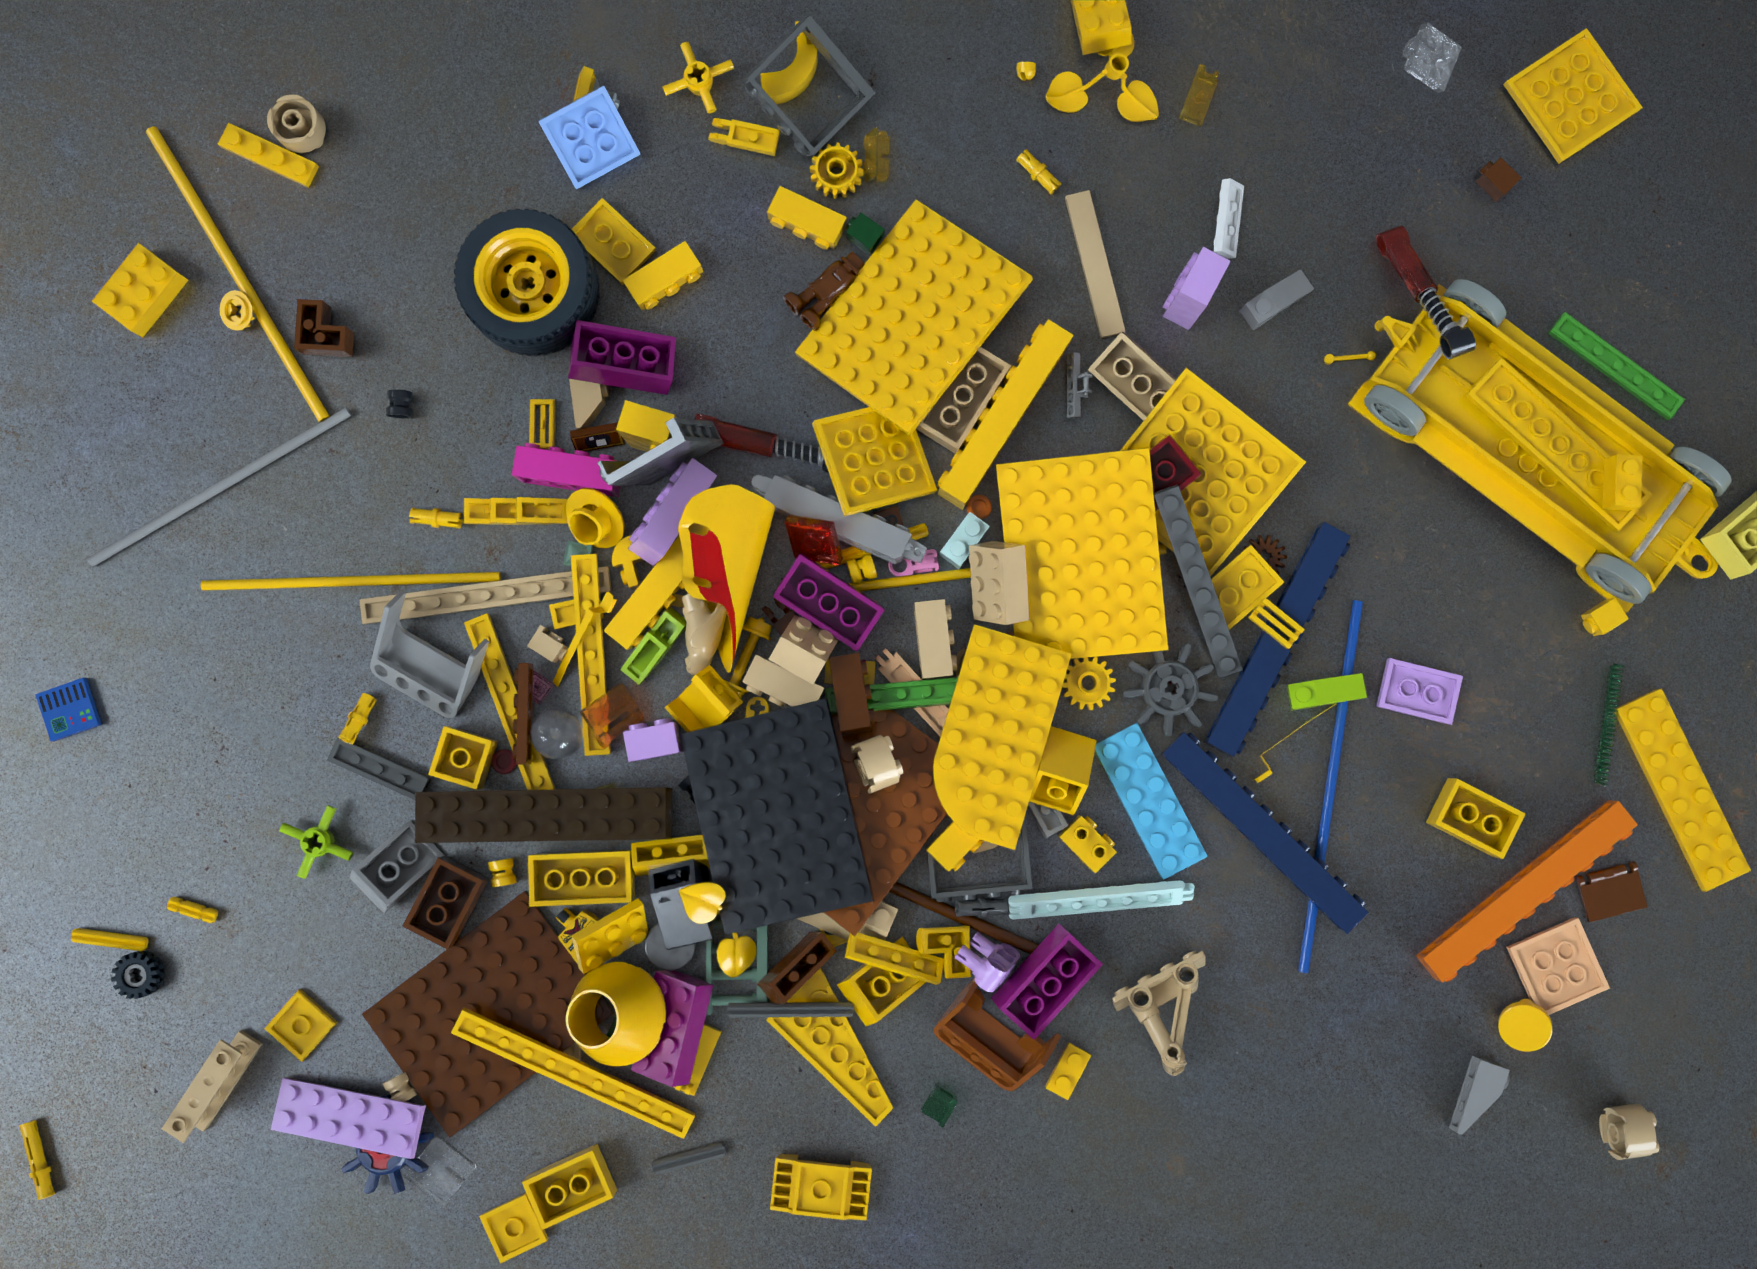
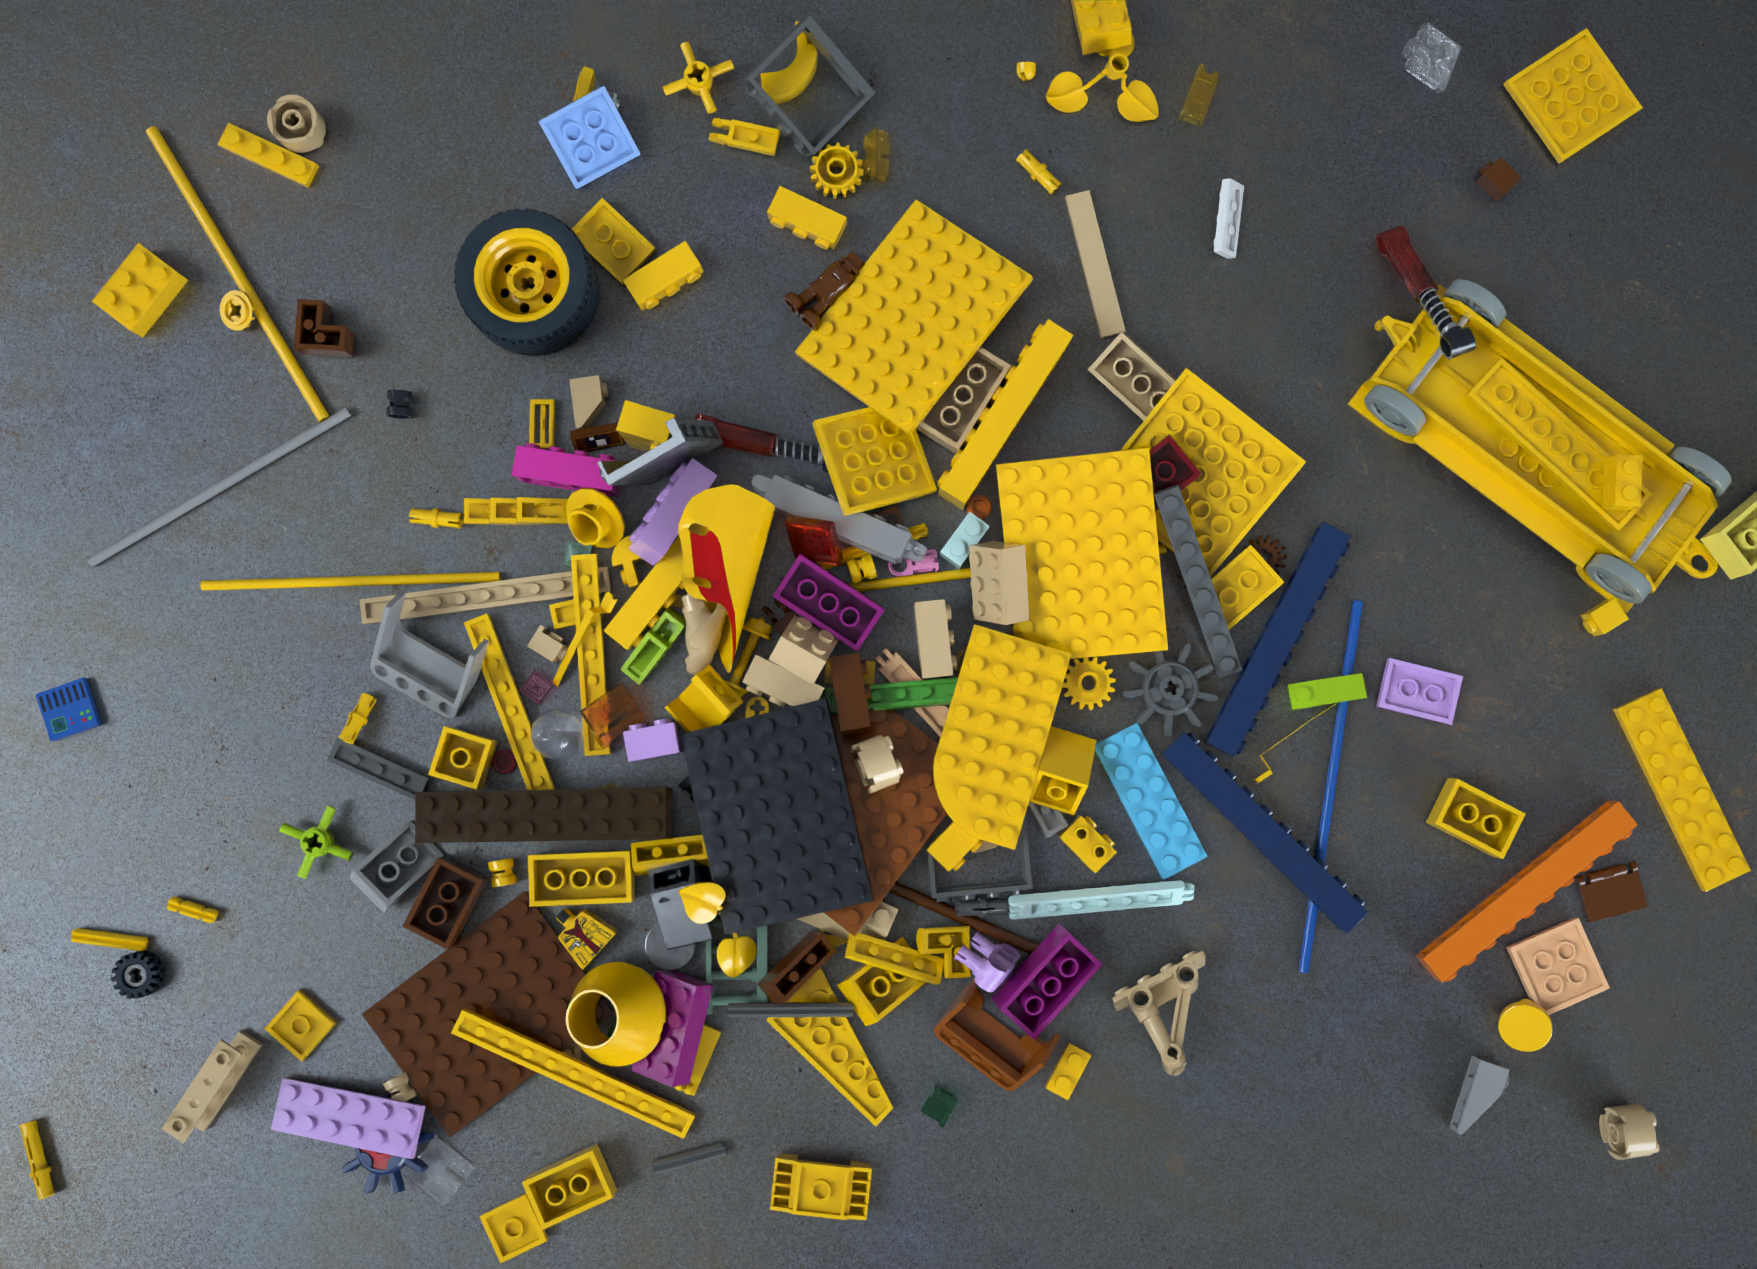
reddish brown plate [512,663,534,765] -> none
magenta brick [568,320,676,395] -> none
yellow plate [571,898,648,974] -> none
dark green brick [845,212,885,256] -> none
light grey piece [1066,352,1092,419] -> none
lavender brick [1163,247,1230,330] -> none
light grey slope [1240,269,1314,331] -> none
yellow tile [1248,598,1305,649] -> none
yellow hinge [1324,351,1376,365] -> none
bright green tile [1548,312,1686,421] -> none
clear green piece [1593,663,1625,787] -> none

